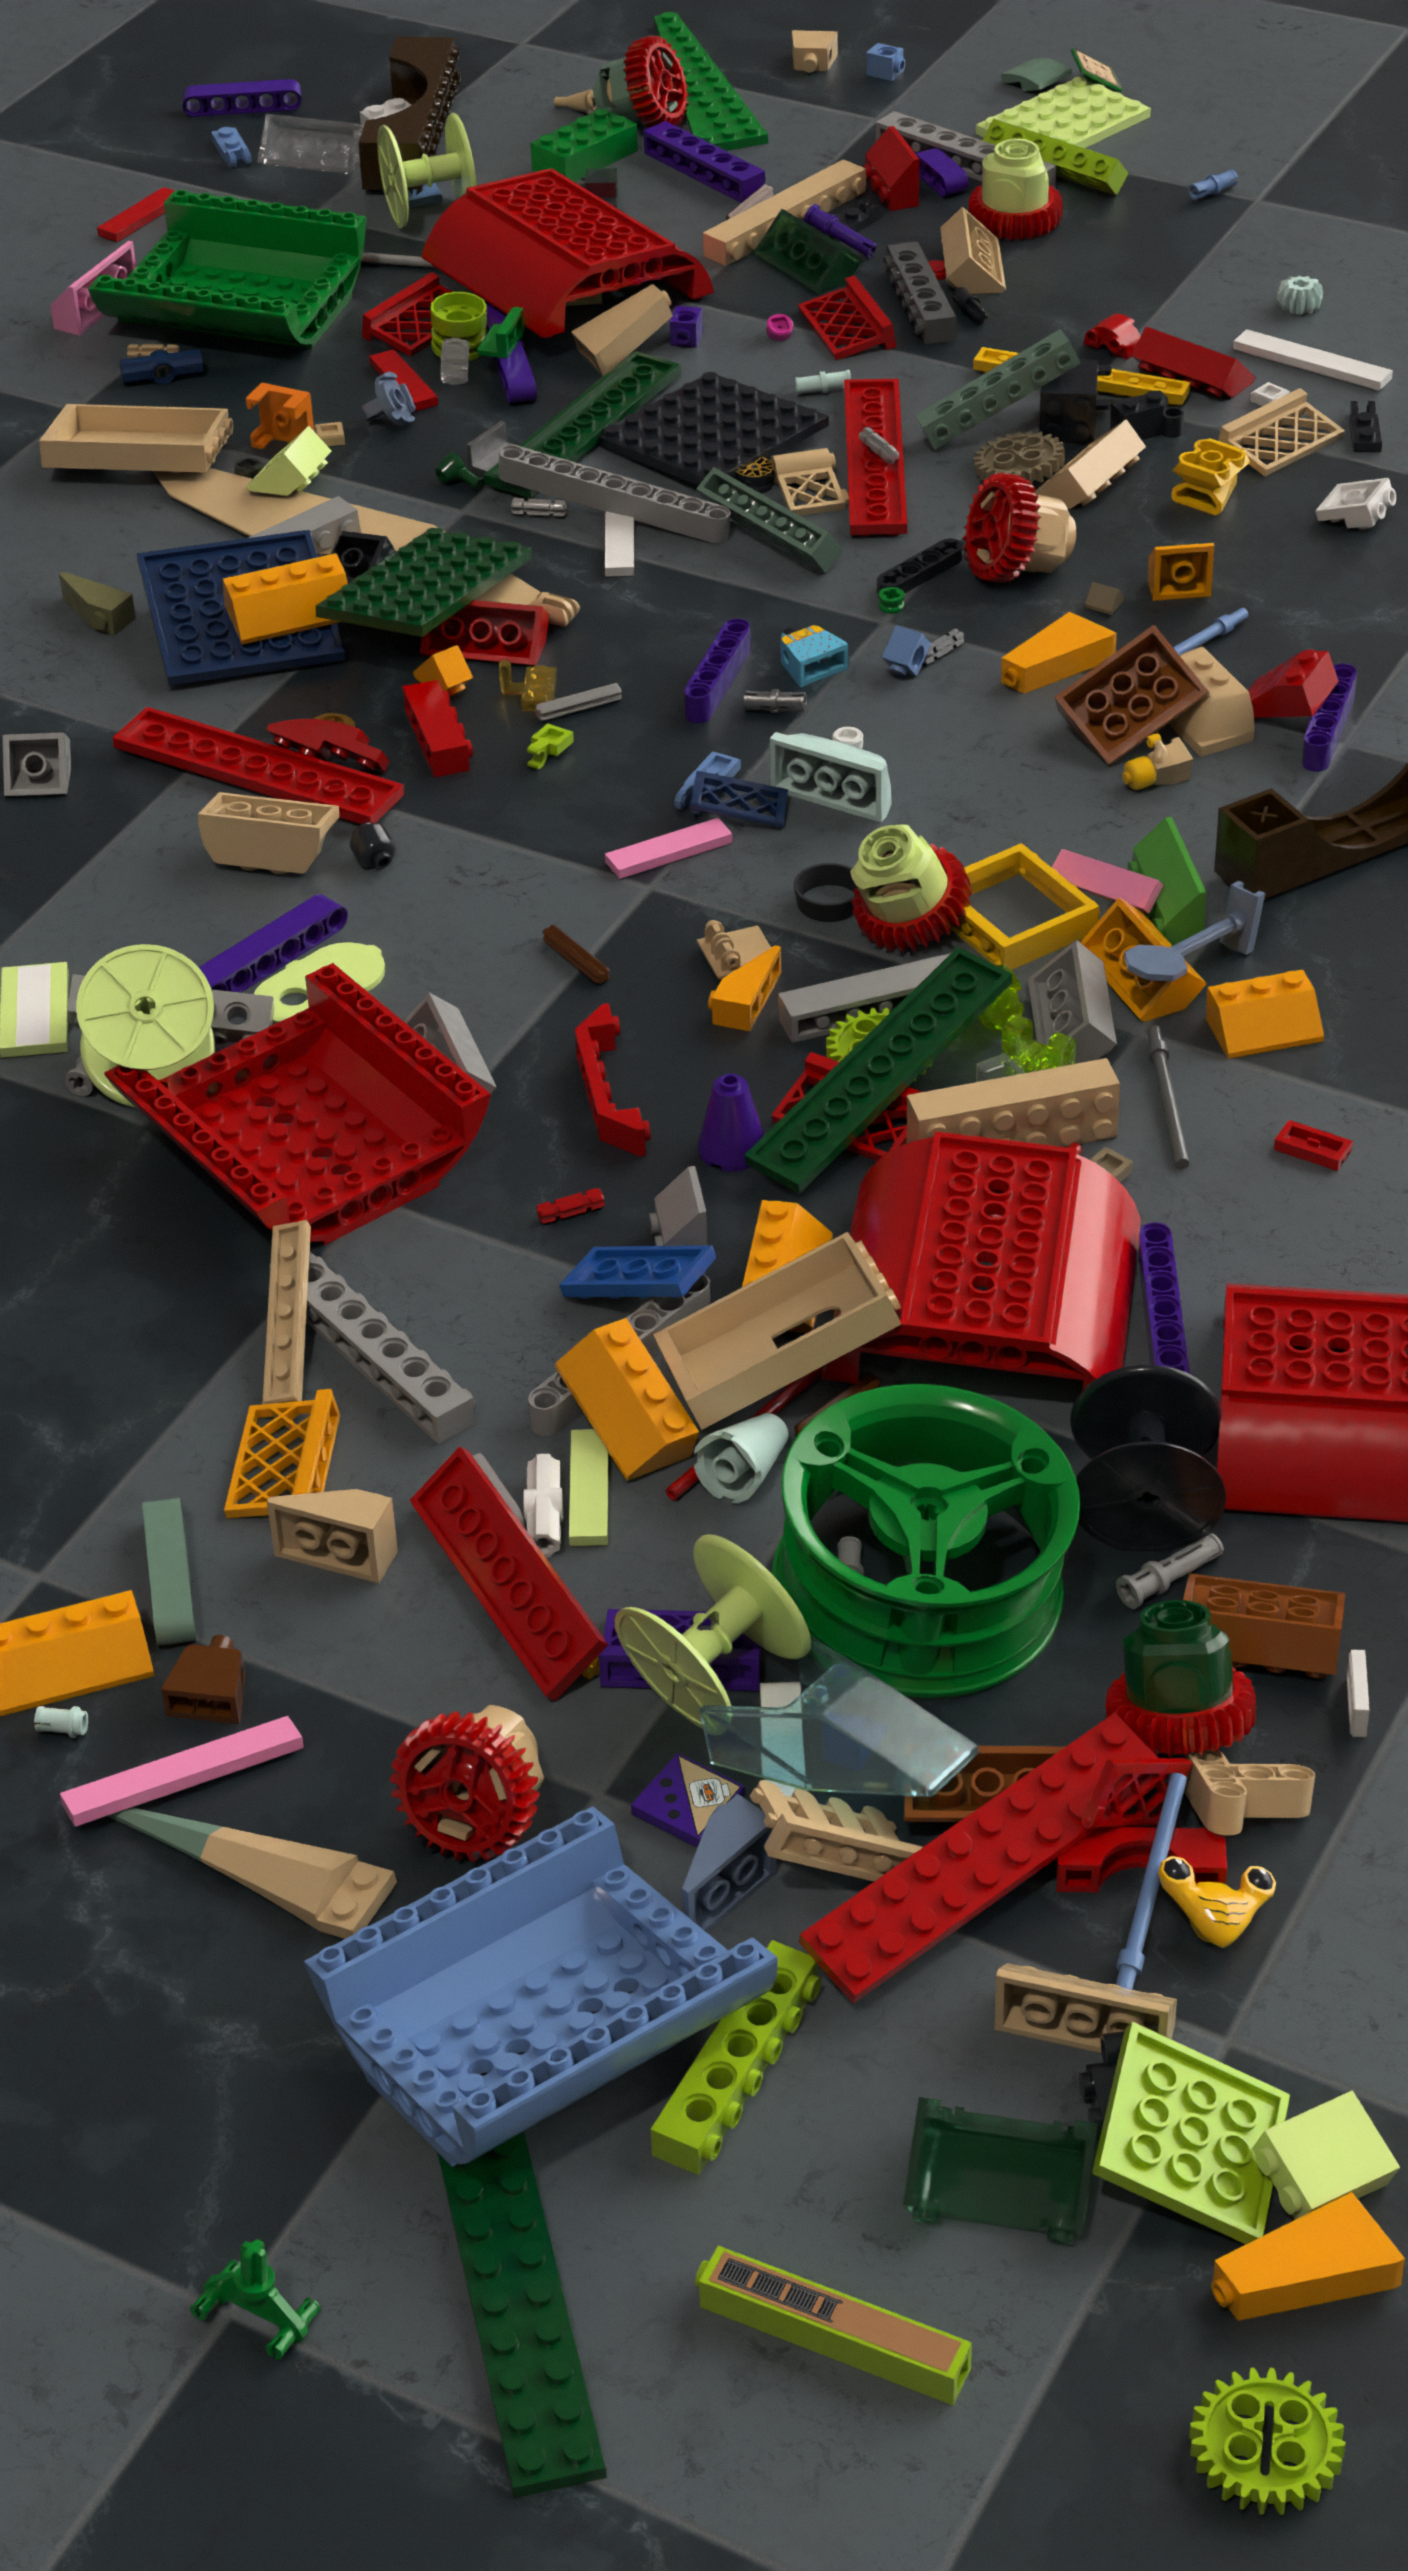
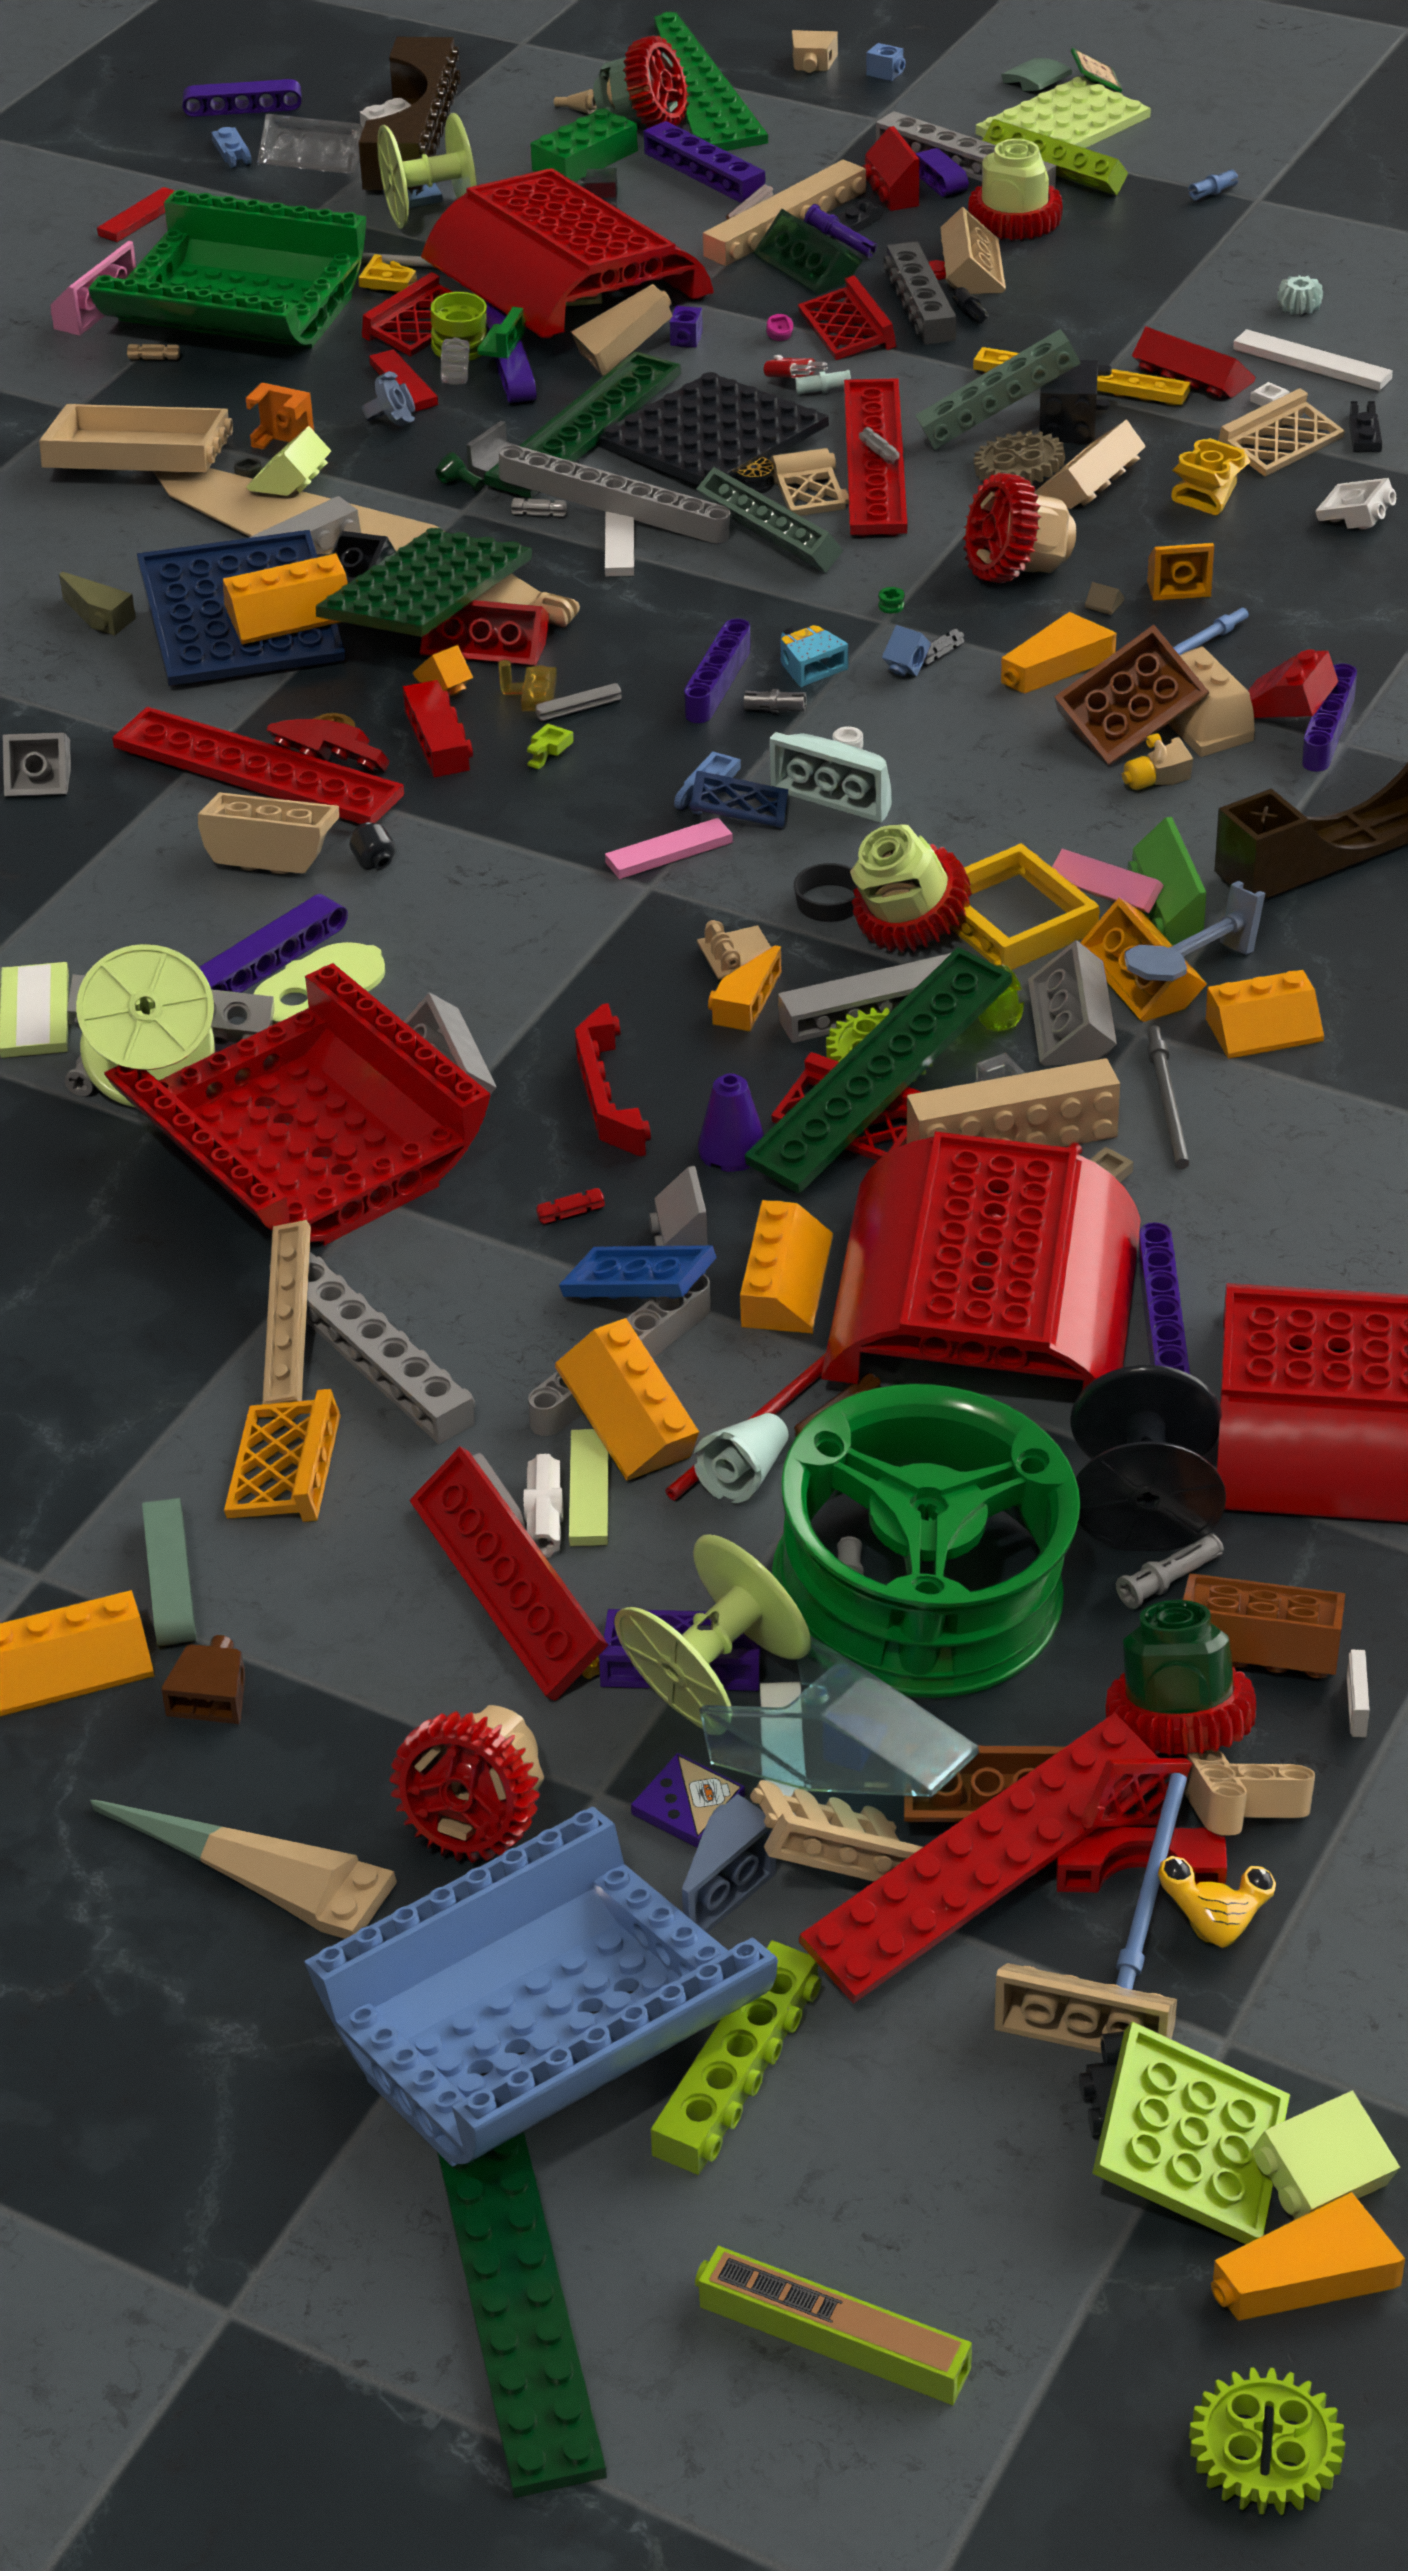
light aqua pin [34,1706,88,1738] -> none
bright pink tile [60,1716,304,1826] -> none
dark blue piece [120,349,204,385] -> none
green axle [190,2239,321,2360] -> none
tan slope [267,1489,398,1583] -> none
tan tile [314,422,345,446] -> none
reddish brown axle [543,925,610,985] -> none
tan panel [653,1232,901,1430] -> none
black beam [877,538,964,594] -> none
clear green windscreen [903,2097,1099,2244] -> none
clear neon green piece [1002,1014,1076,1076] -> none
red cylinder [1083,313,1141,360] -> none
black hinge [1110,390,1184,440] -> none
red tile [1274,1120,1353,1171] -> none
none -> yellow wing [358,254,417,293]
none -> red piece [763,355,828,378]

